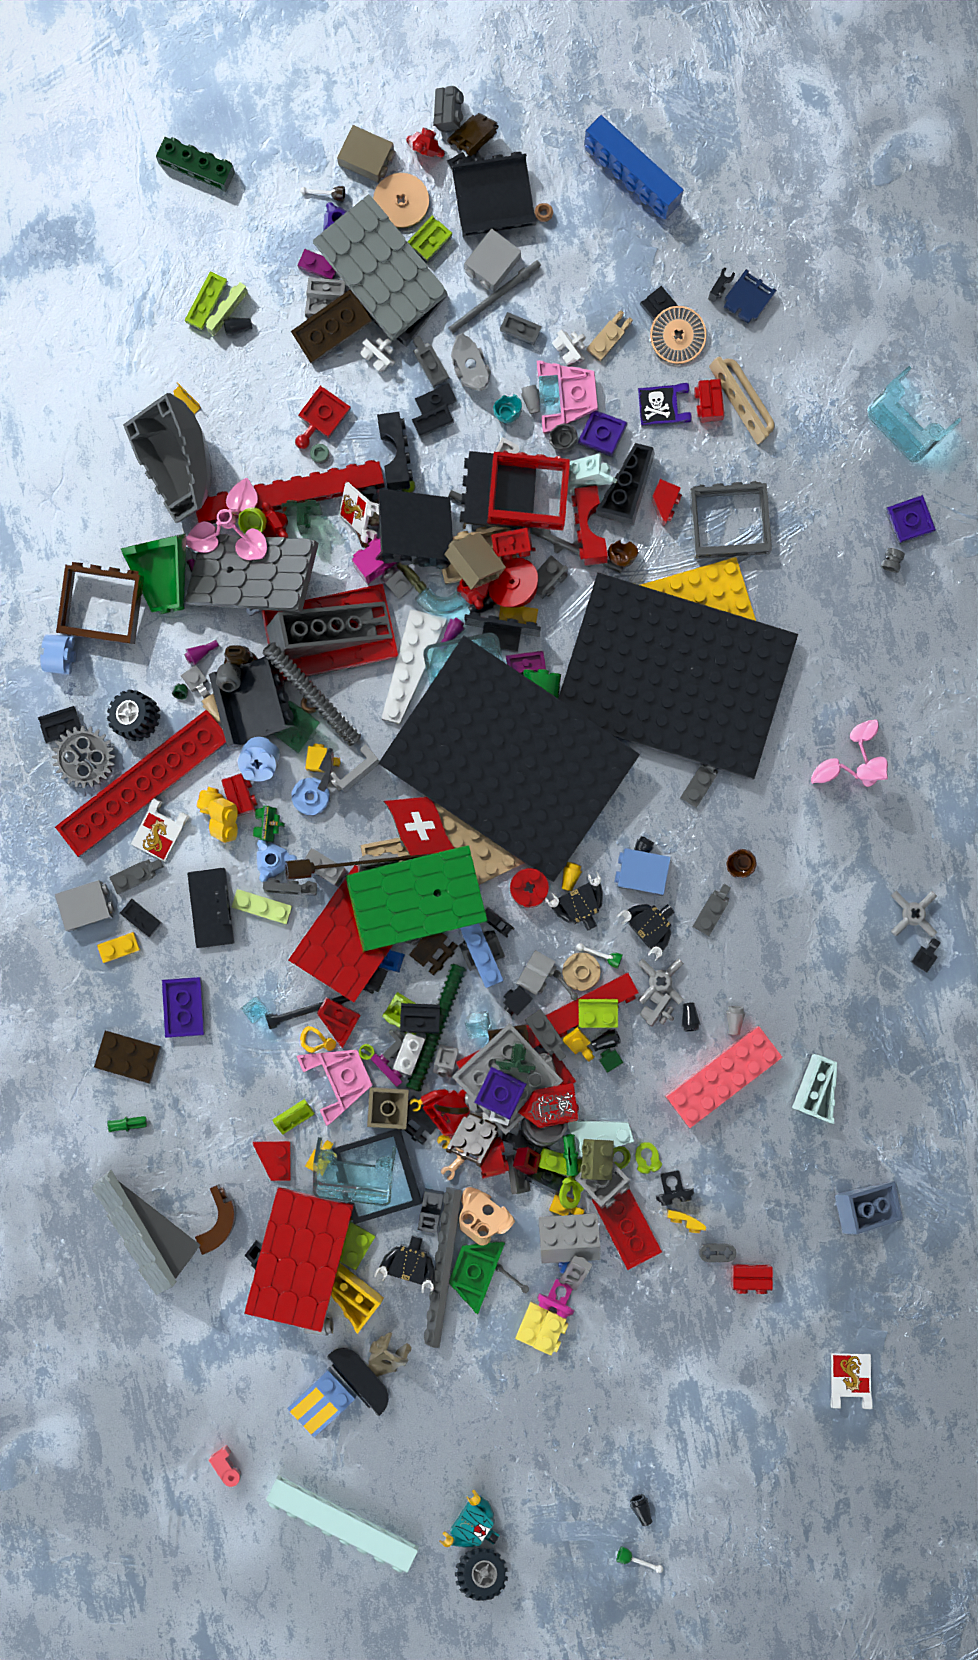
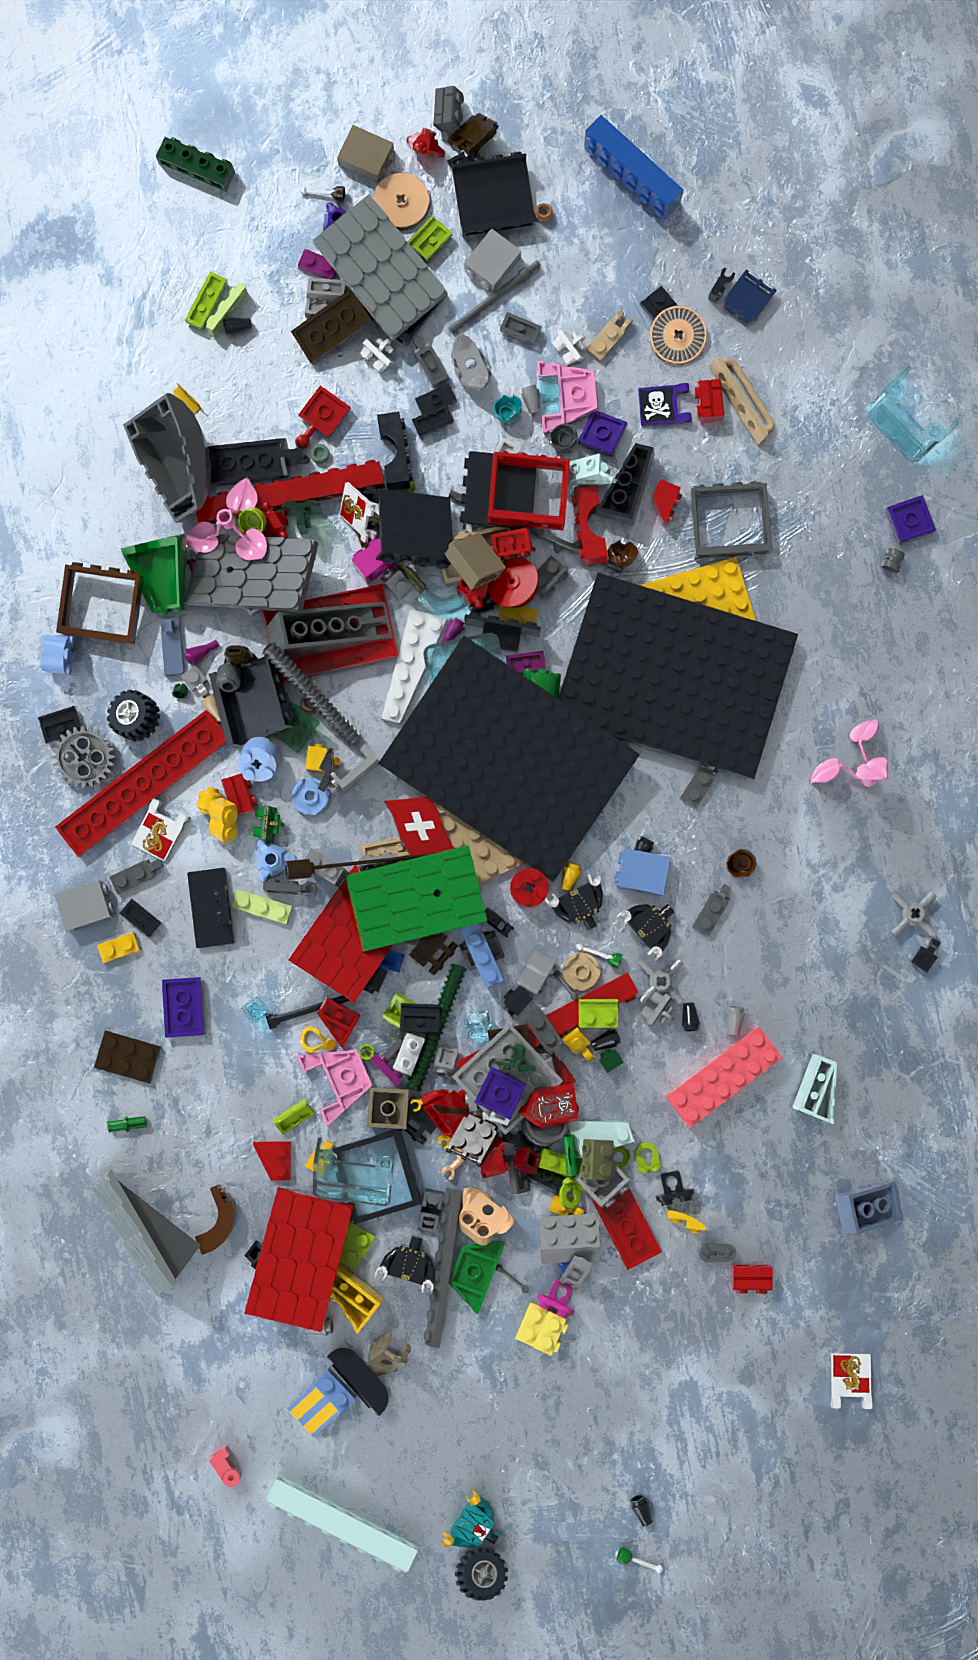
none -> sand blue hinge [160,617,184,676]
none -> black hinge [208,438,310,485]

